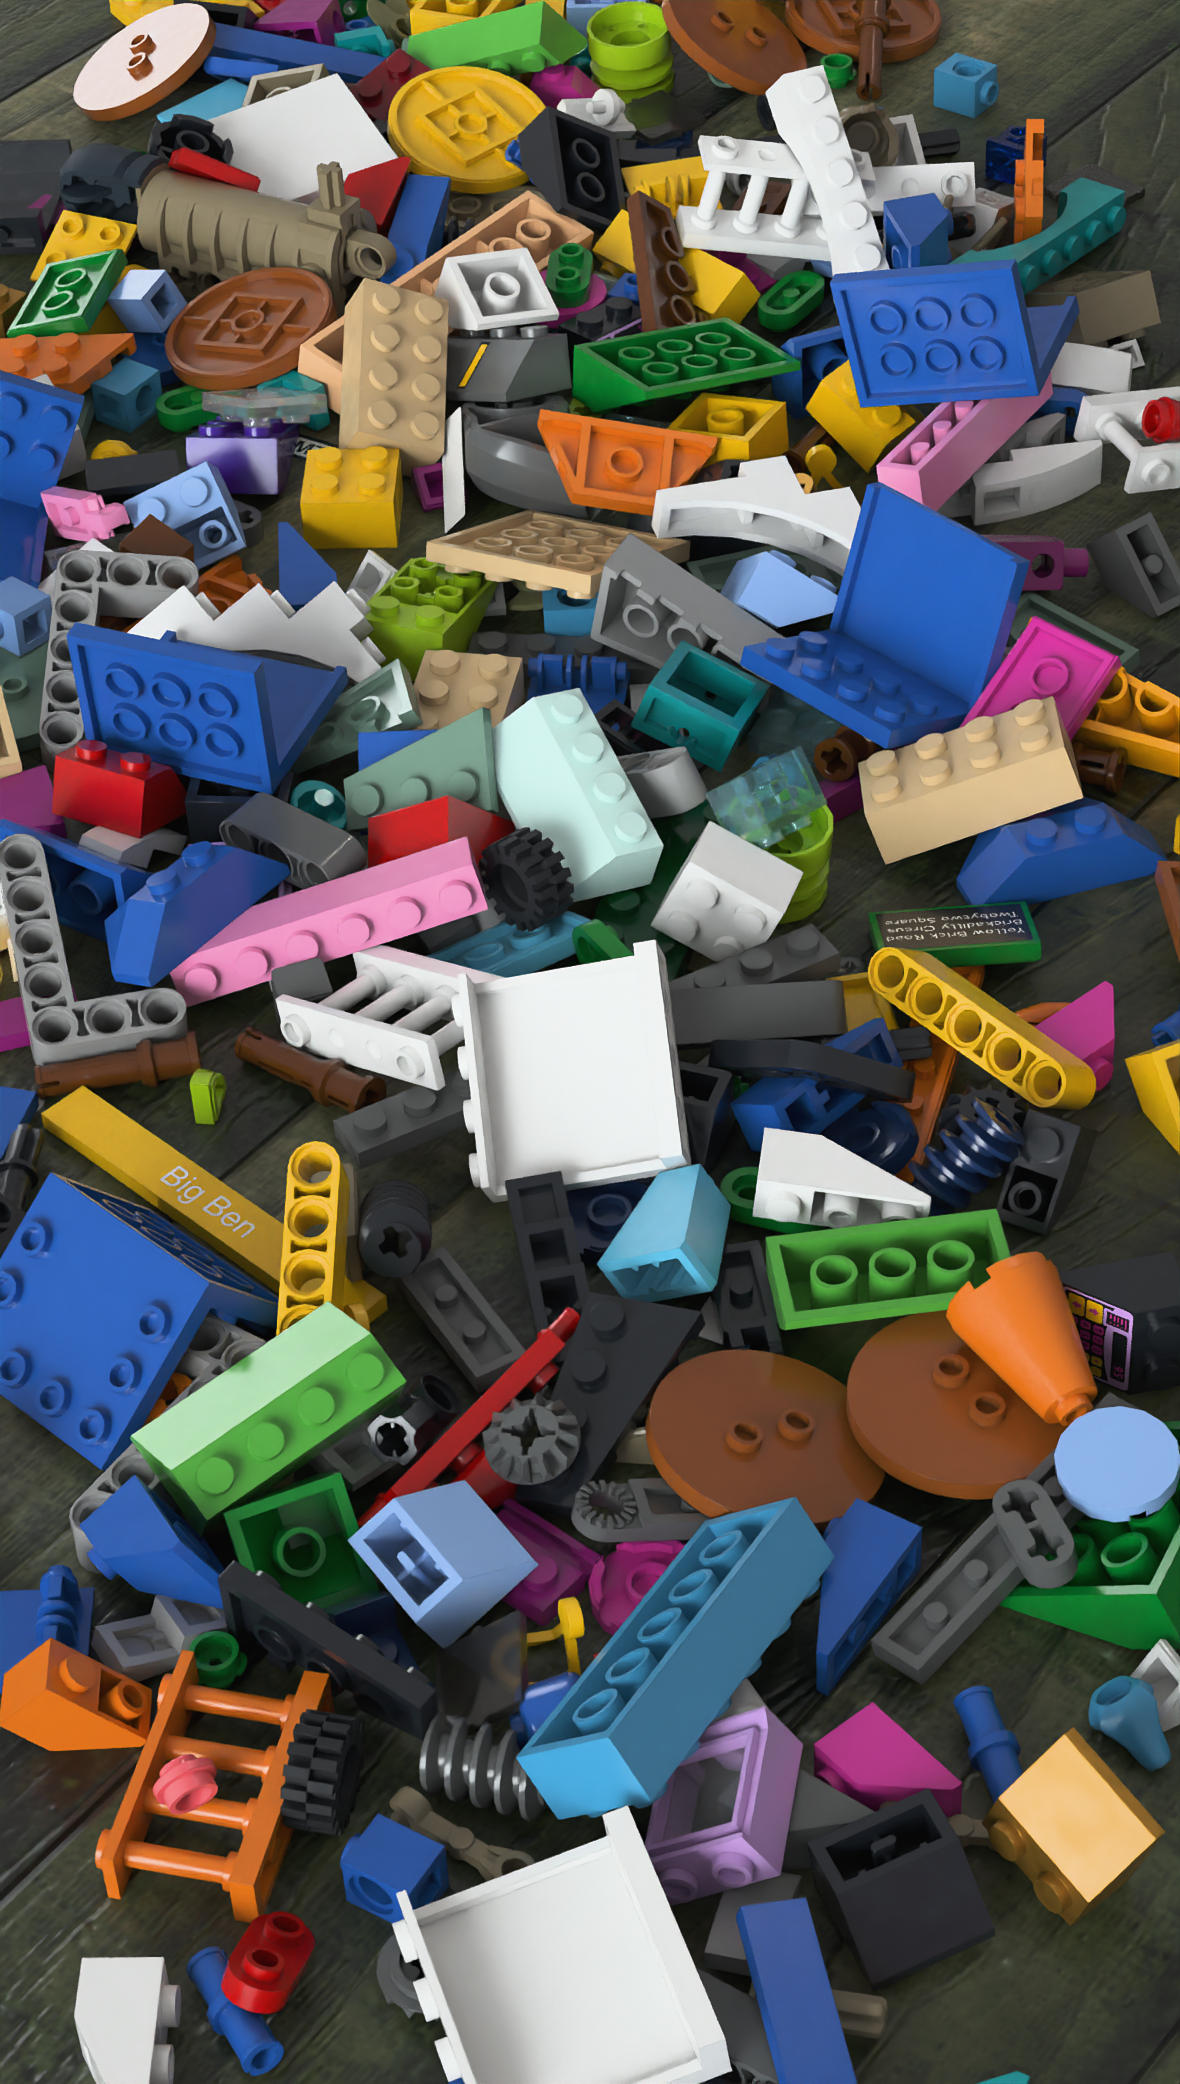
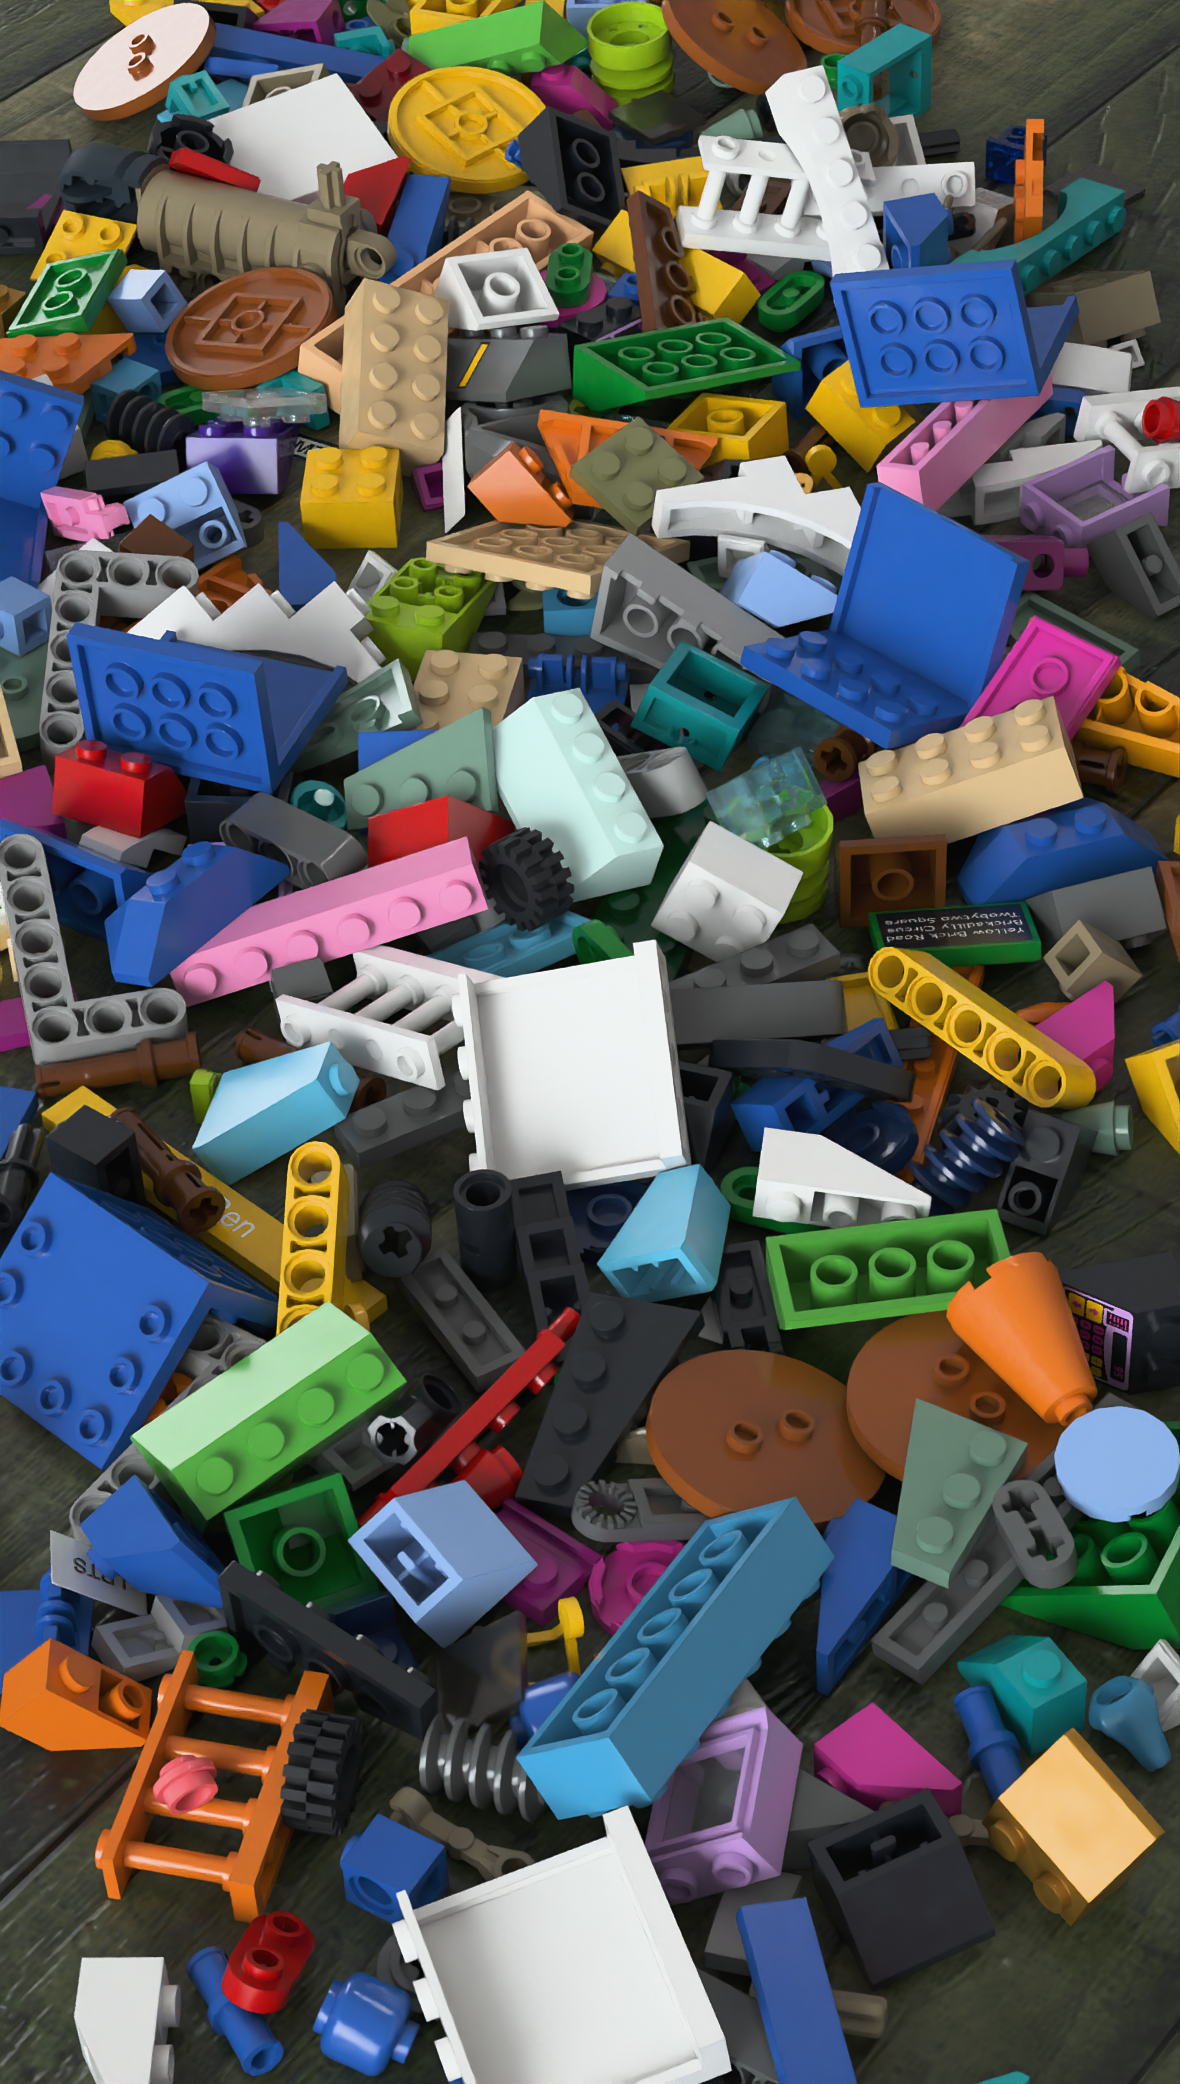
dark grey gear [482,1392,581,1485] -> none
white hips [557,89,636,139] -> none
dark azure brick [933,52,999,119] -> none
none -> black brick [46,1105,148,1208]
none -> white sticker [50,1530,147,1616]
none -> black piece [105,389,196,472]
none -> reddish brown pin [110,1107,226,1233]
none -> teal bracket [165,70,230,121]
none -> medium azure slope [192,1041,360,1186]
none -> blue head [312,1972,420,2077]
none -> black pin [453,1169,518,1292]
none -> orange slope [467,441,576,527]
none -> olive plate [570,416,704,537]
none -> sand green cone [699,108,763,140]
none -> white slope [717,533,770,578]
none -> reddish brown slope [834,834,947,928]
none -> teal window [837,23,932,119]
none -> sand green wing [891,1398,1028,1589]
none -> teal slope [957,1635,1087,1757]
none -> lavender window [1020,445,1170,557]
none -> dark grey slope [1024,866,1167,952]
none -> dark tan brick [1043,919,1142,1004]
none -> sand green cone [1051,1100,1134,1156]

